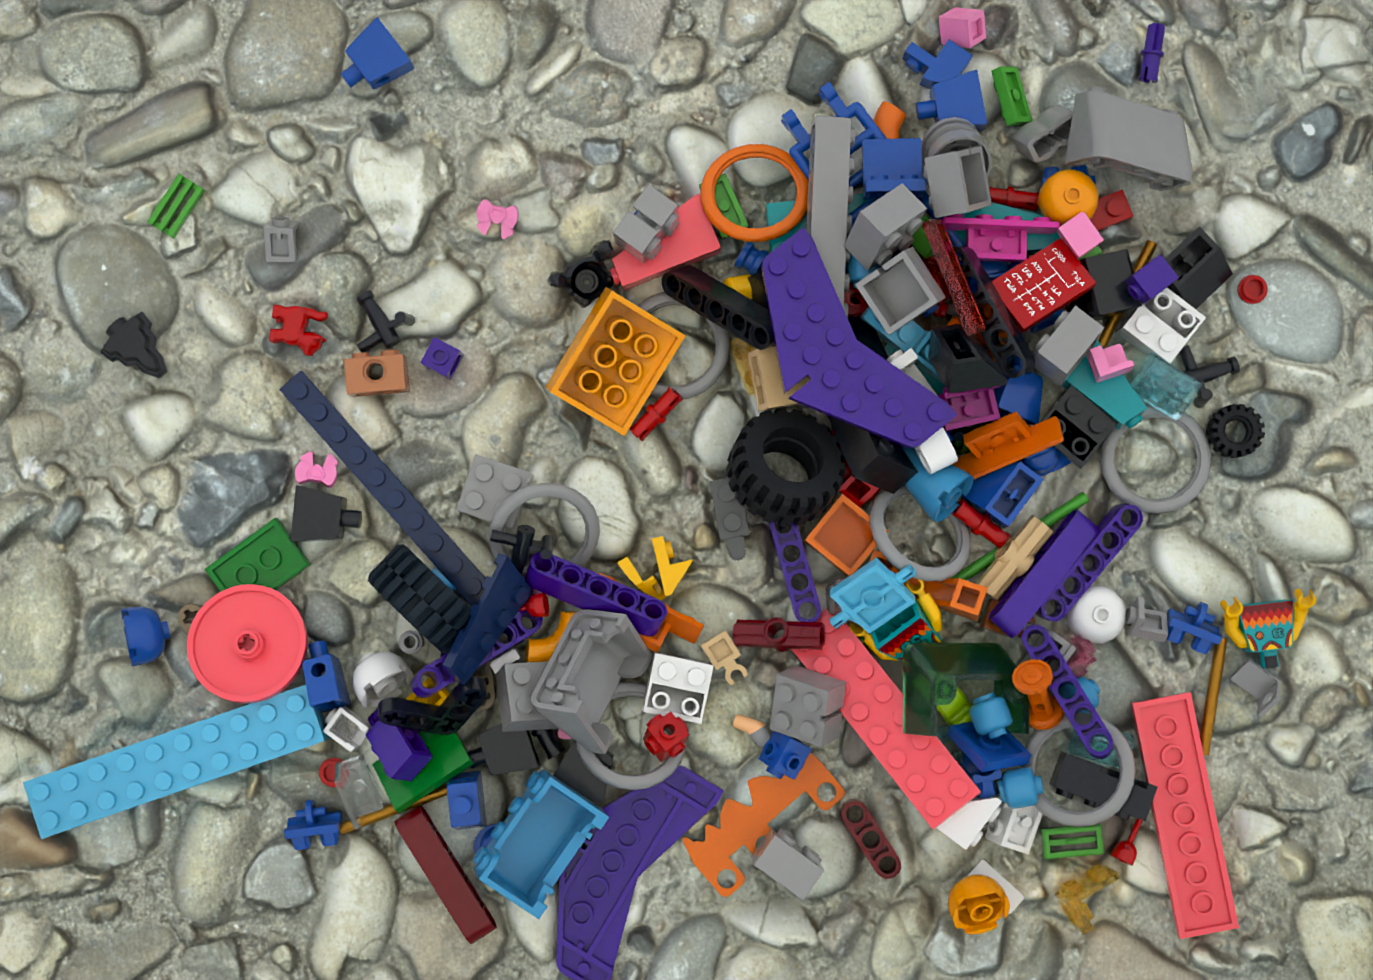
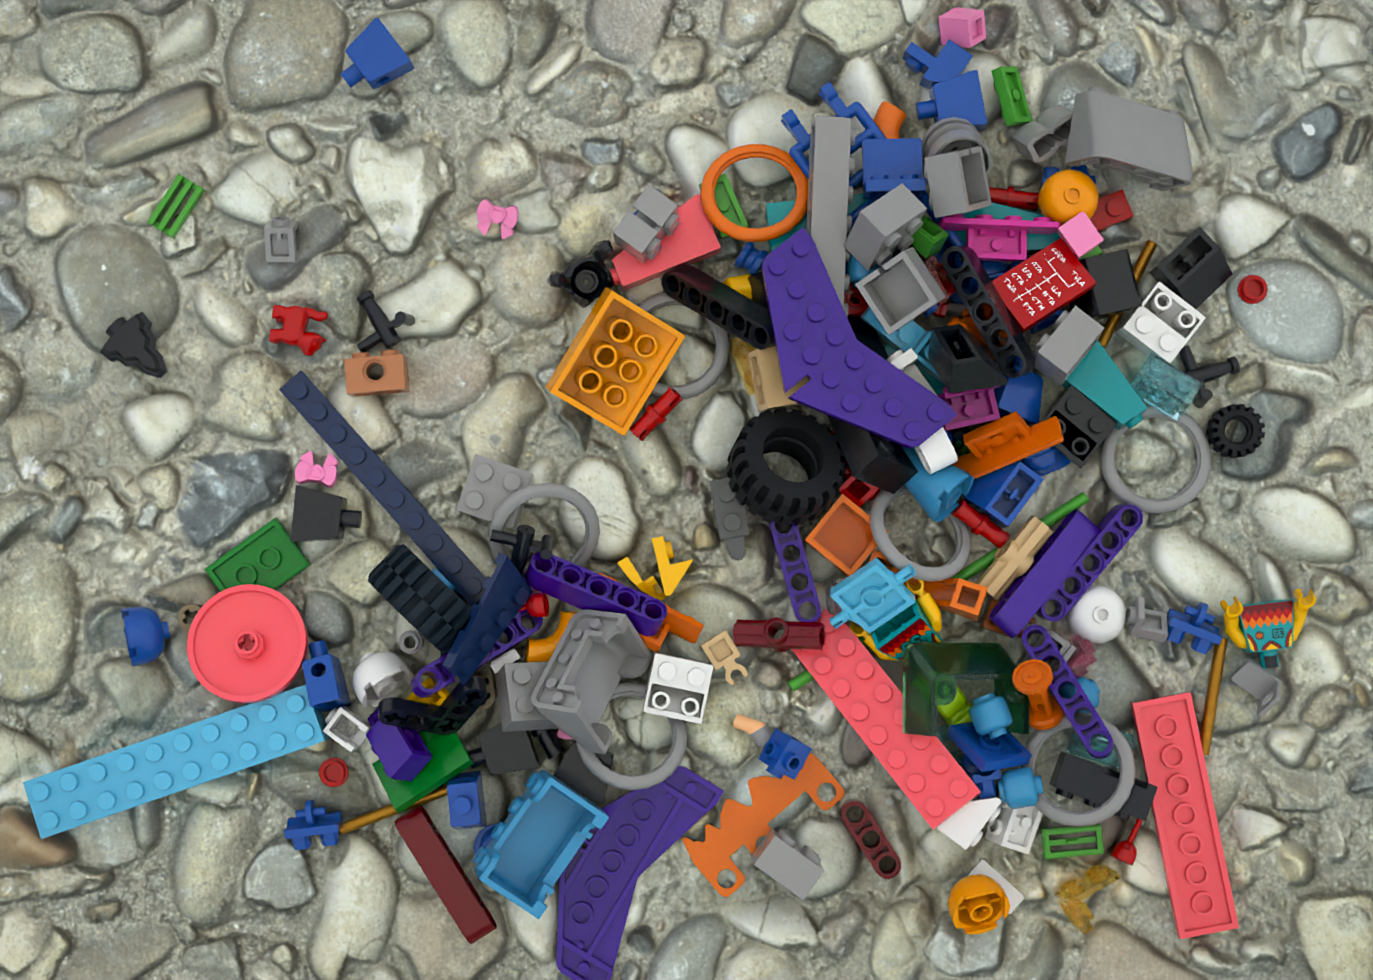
clear panel [334,754,384,829] -> none
dark purple brick [420,337,464,380] -> none
red brick [643,711,689,762] -> none
light grey piece [770,665,846,747] -> none
clear red tile [922,219,986,336] -> none
bright pink panel [1086,344,1134,383] -> none
dark purple brick [1125,254,1179,304] -> none
dark purple axle [1139,23,1165,83] -> none

